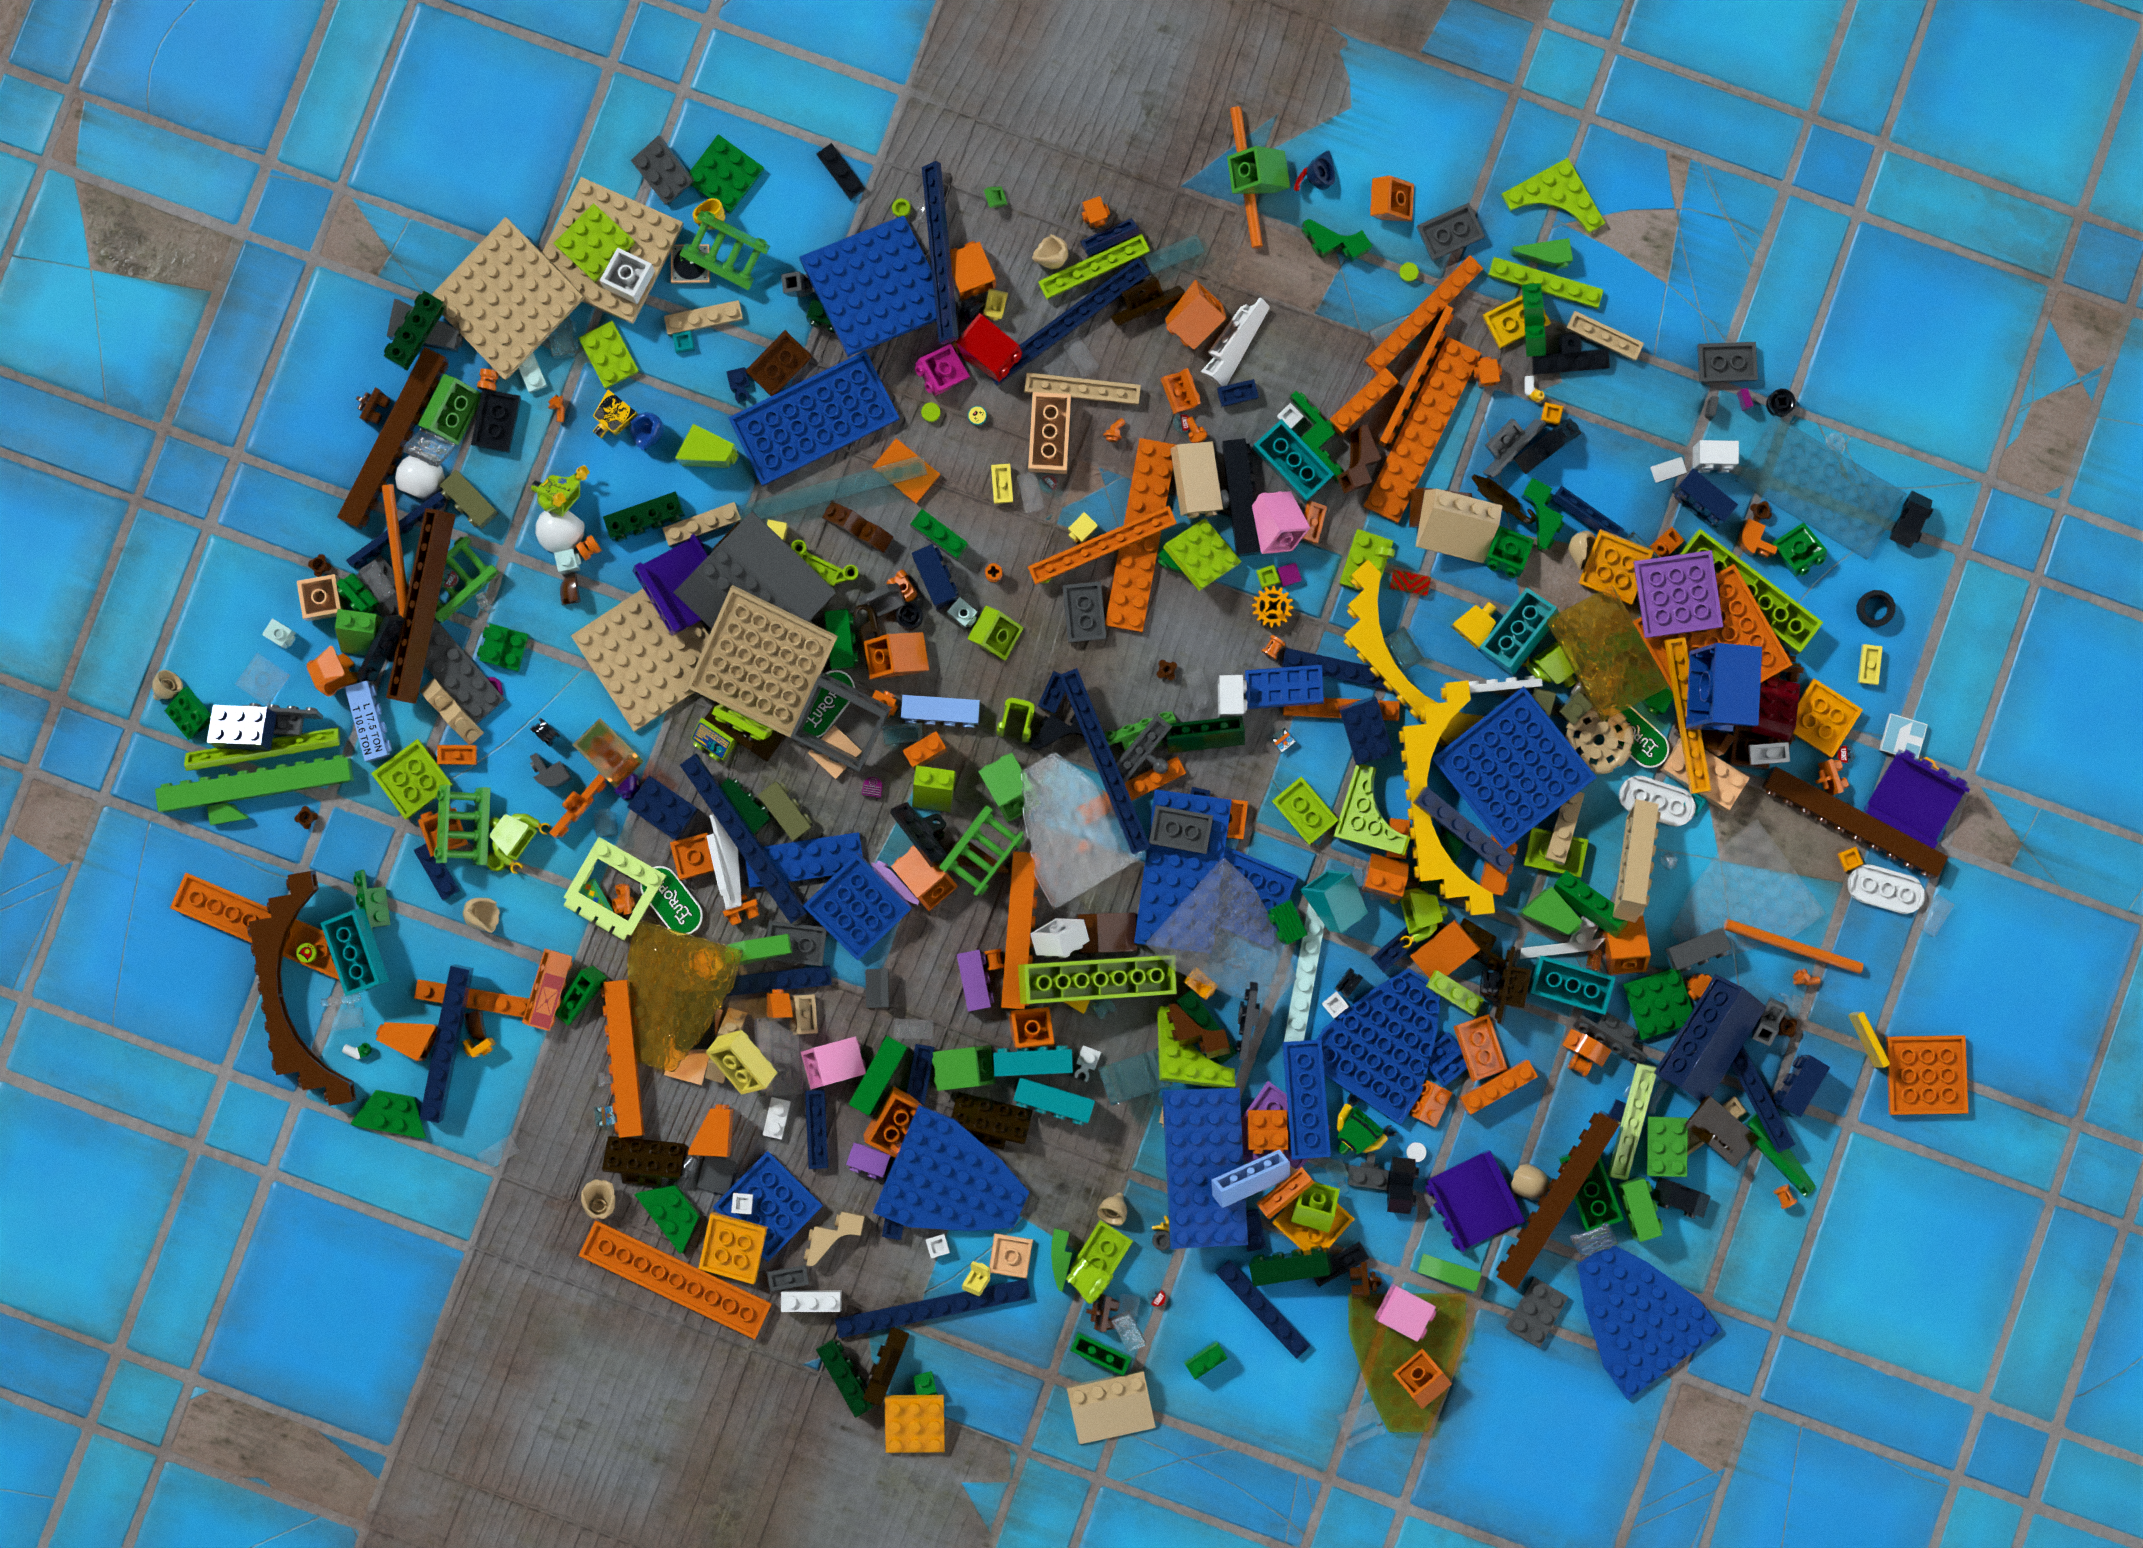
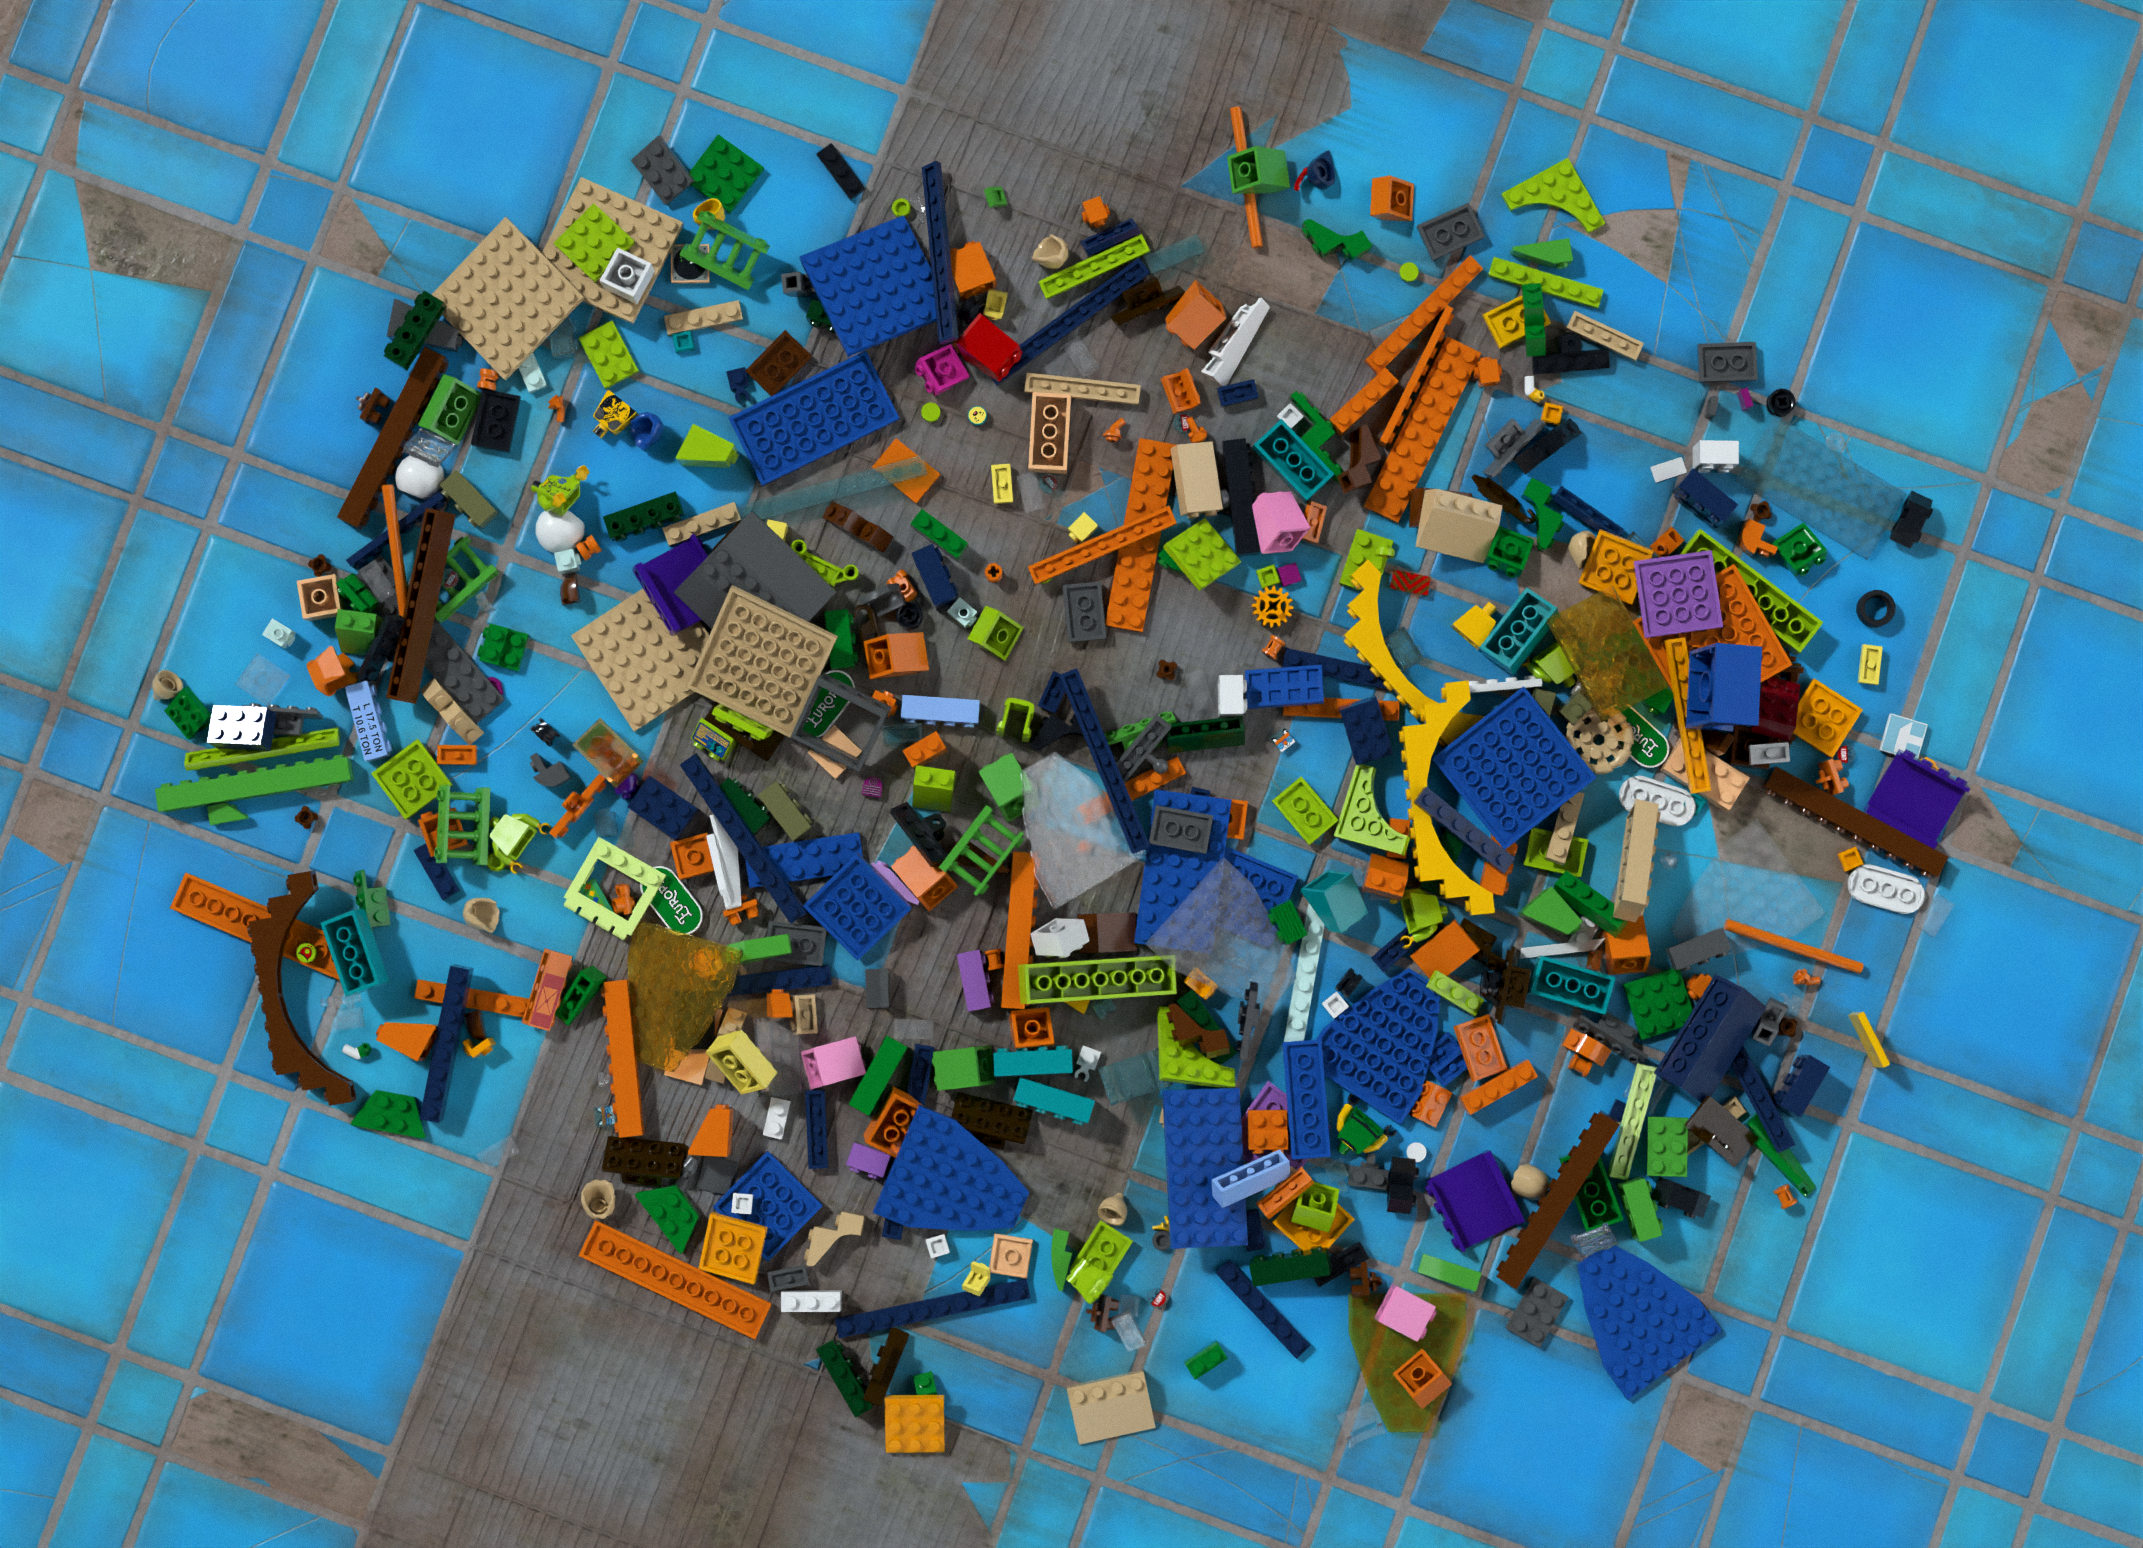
green brick [1070,1331,1132,1376] -> none
orange plate [1886,1035,1968,1115] -> none

